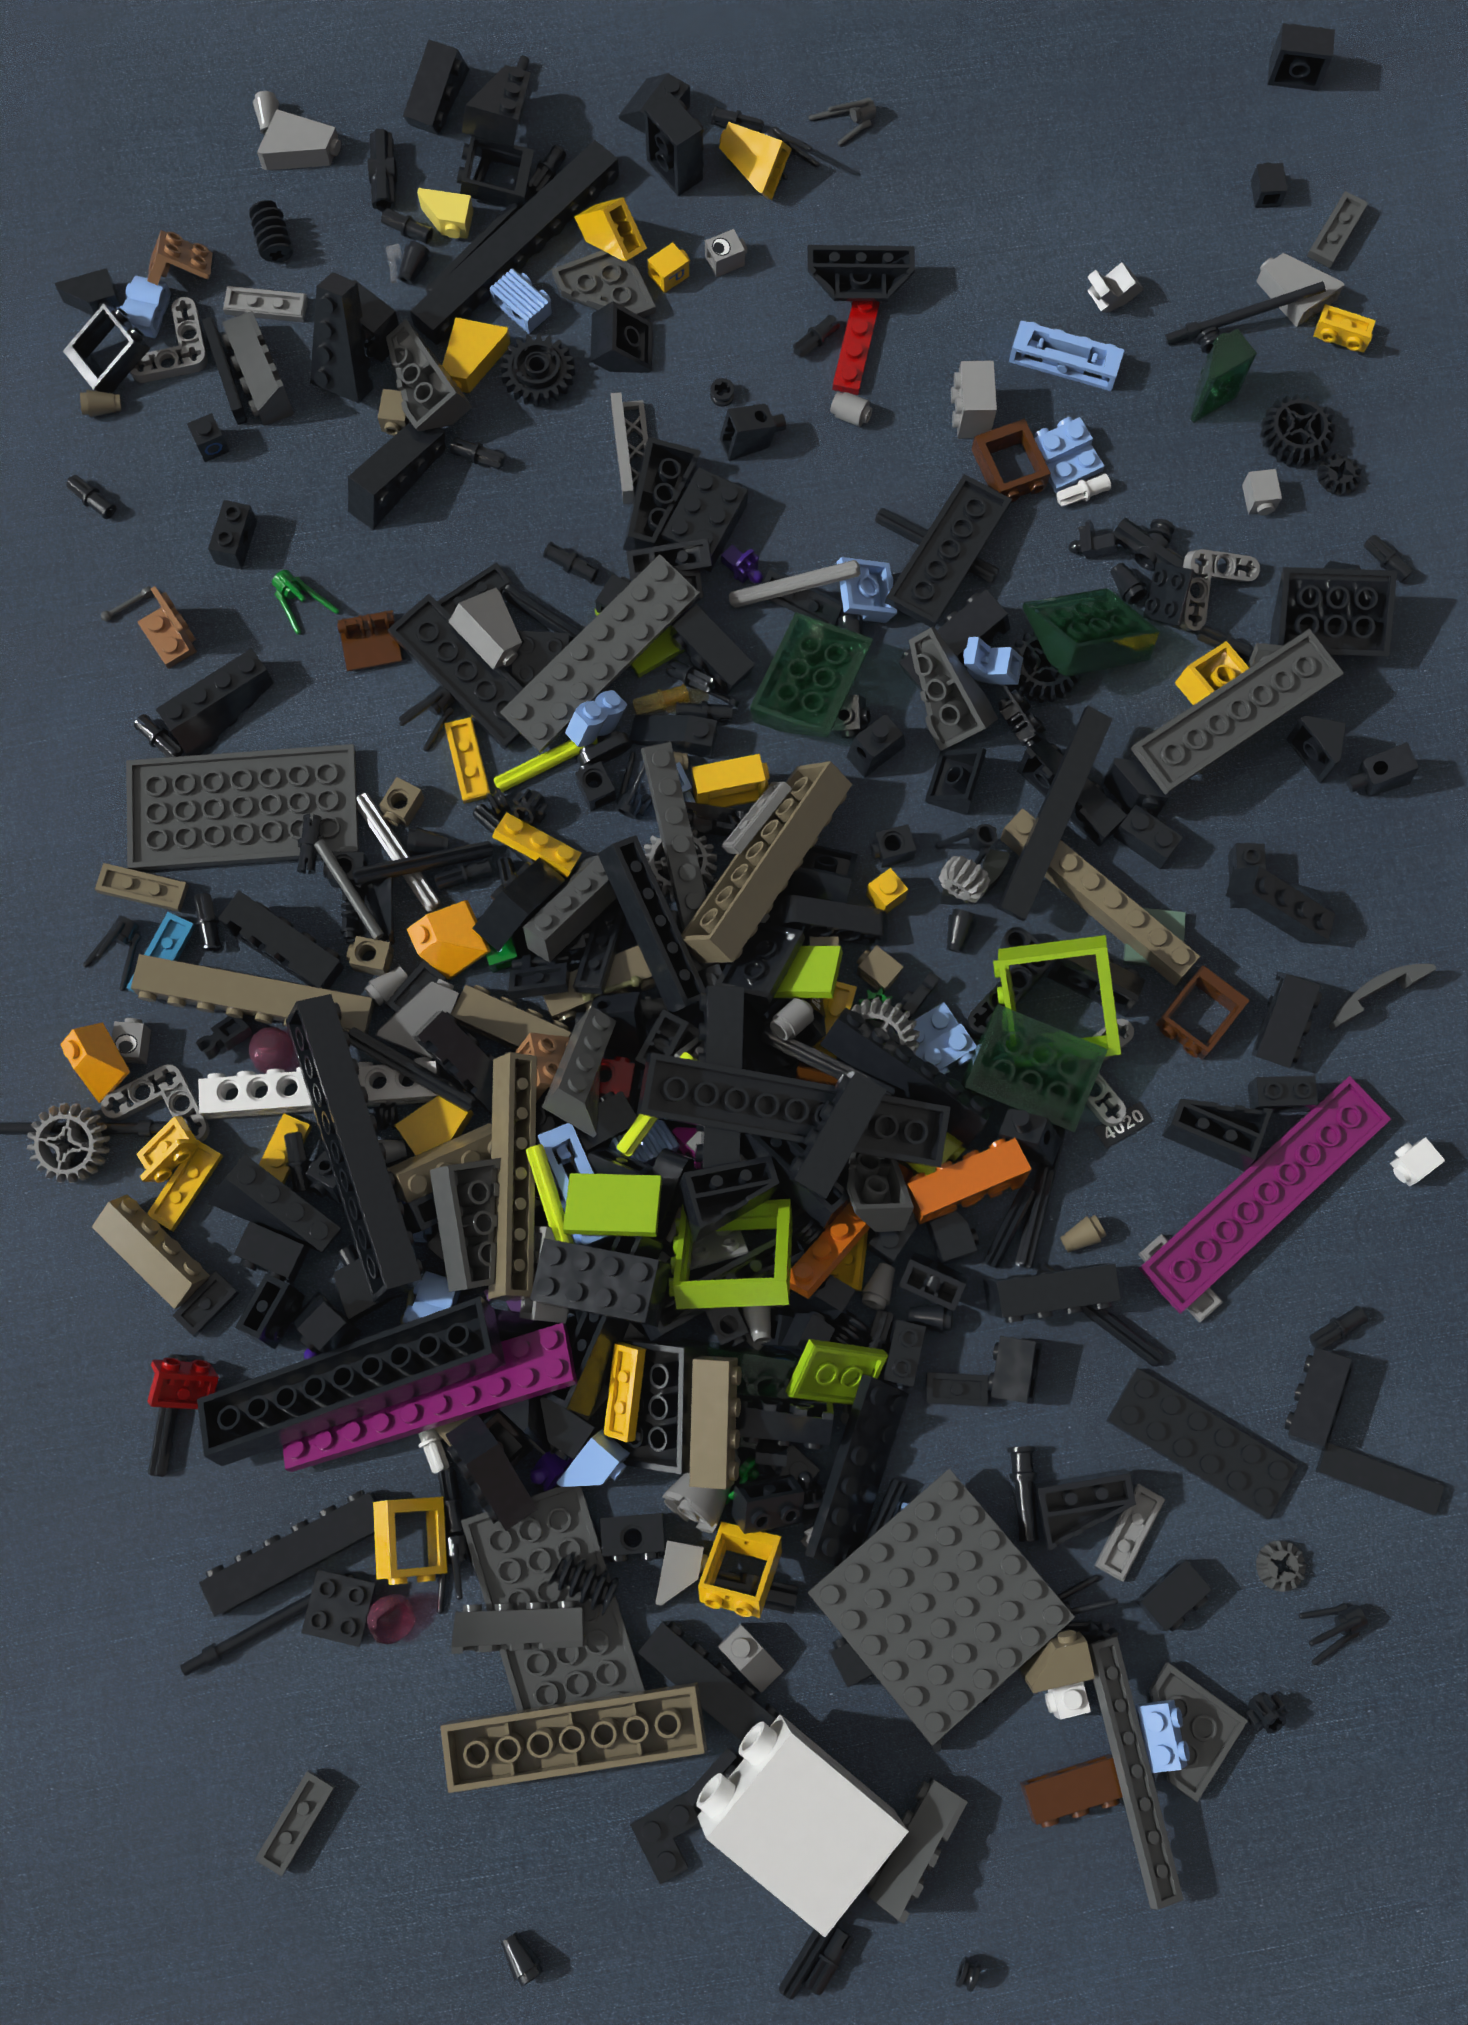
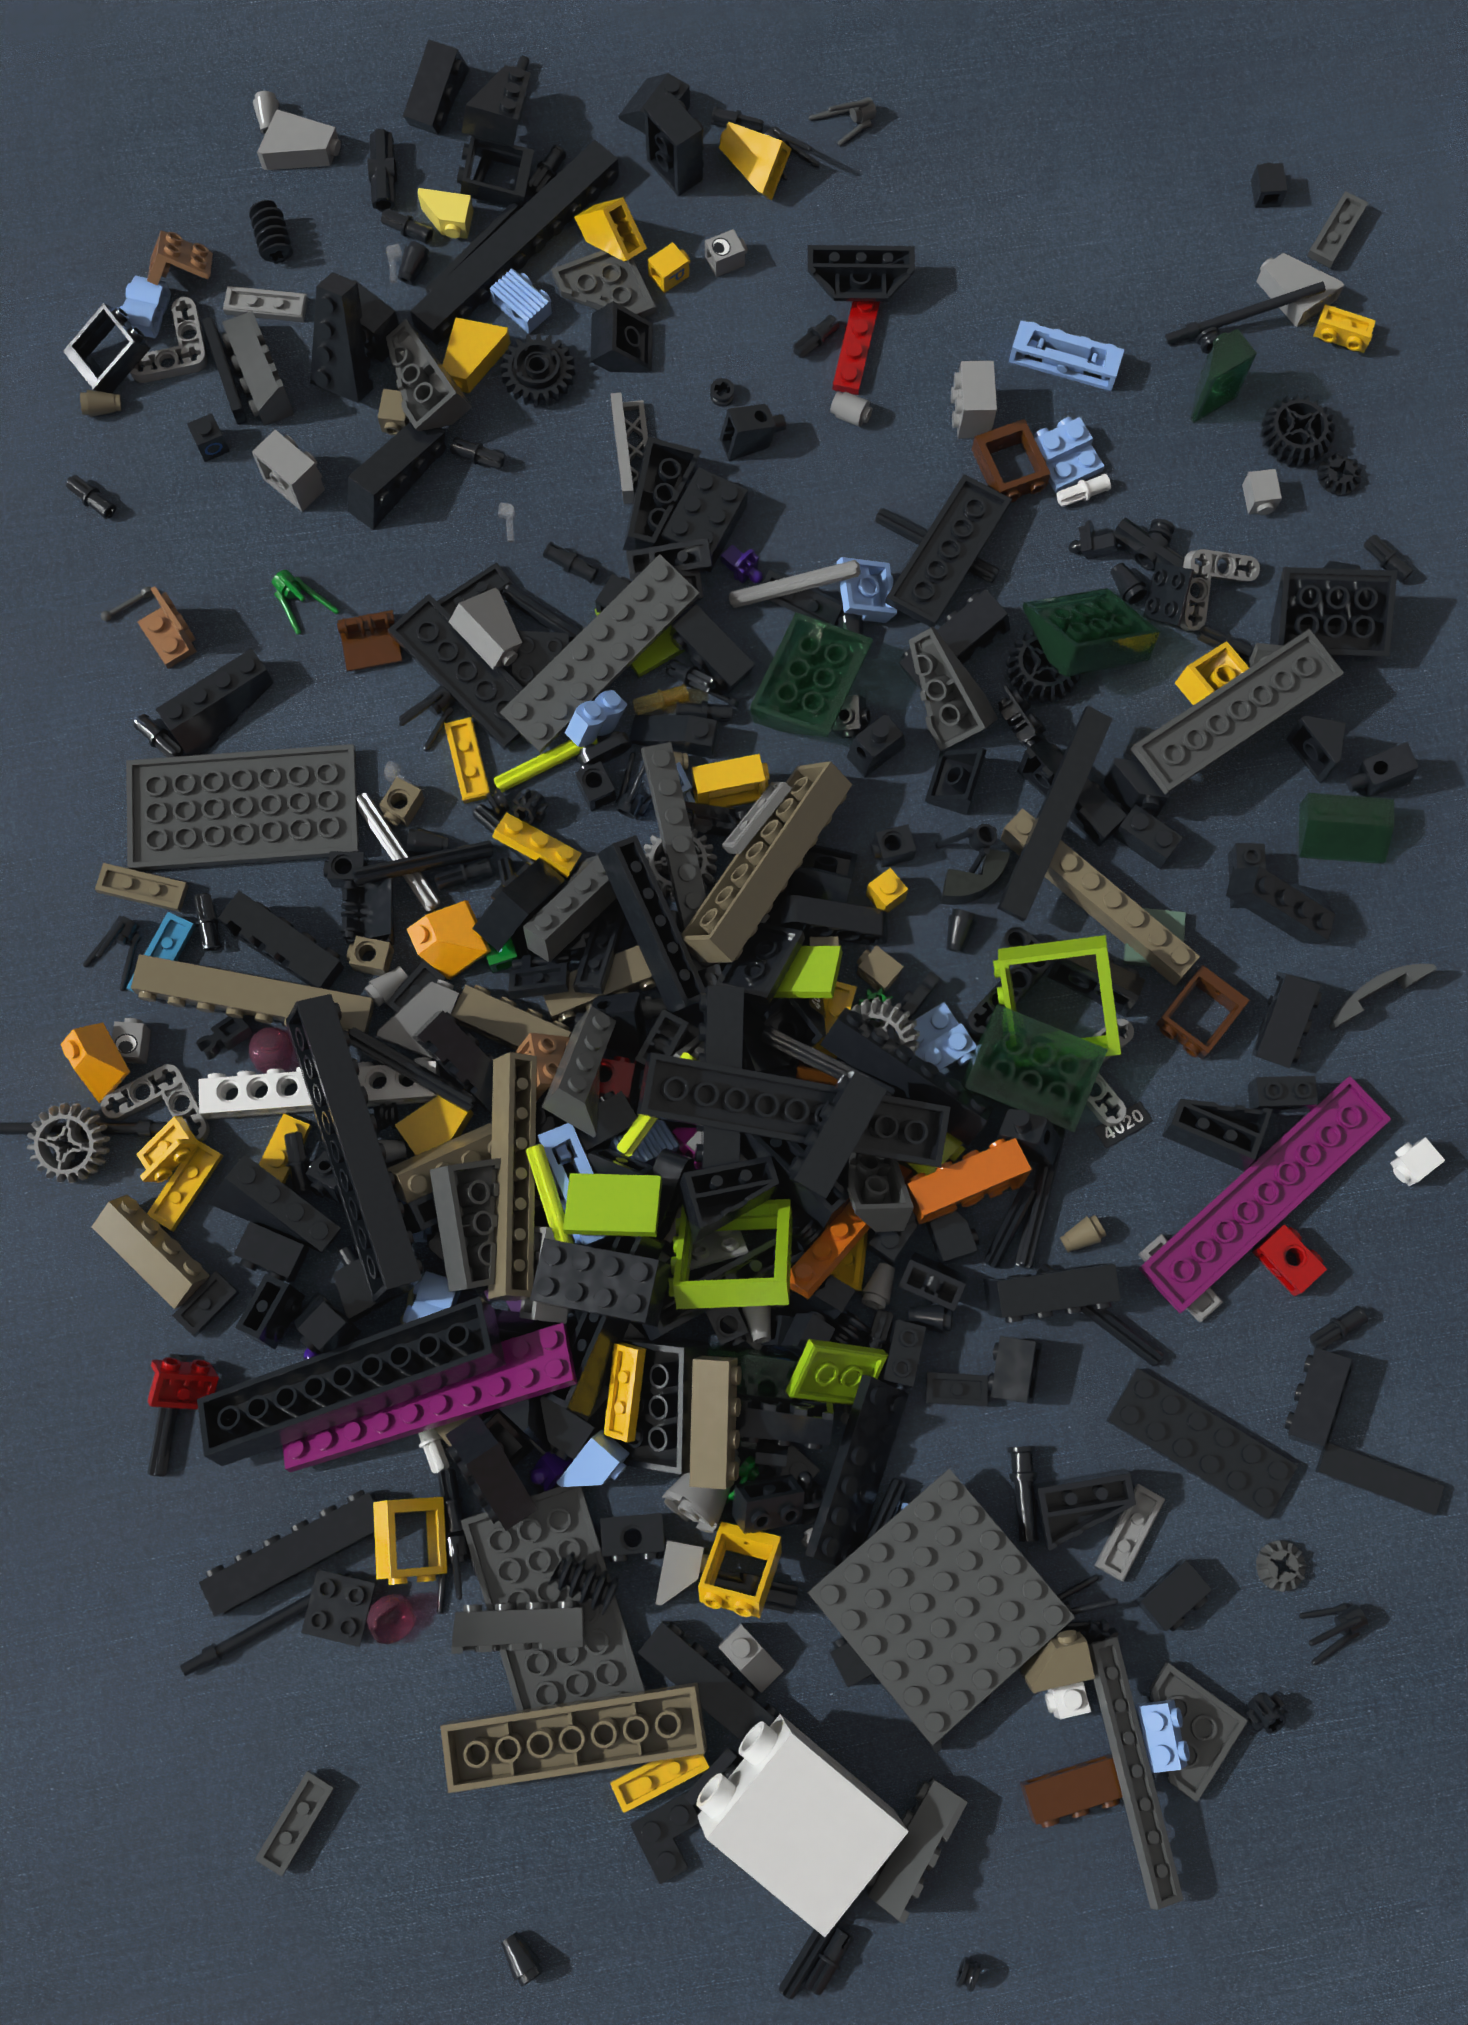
black slope [55,268,121,316] -> none
black brick [208,500,257,570] -> none
black pin [297,814,322,875] -> none
dark grey bar [314,839,384,940] -> none
olive hinge [582,976,642,1001] -> none
light grey brick [770,998,814,1041] -> none
light grey gear [939,856,991,903] -> none
light blue brick [963,637,1023,685] -> none
light grey brick [1087,262,1144,312] -> none
black brick [1267,23,1335,91] -> none
none -> light grey brick [252,430,325,512]
none -> clear hand [384,761,419,788]
none -> clear hand [498,502,515,542]
none -> yellow plate [610,1754,710,1813]
none -> red brick [1252,1224,1327,1296]
none -> clear green slope [1299,793,1394,864]

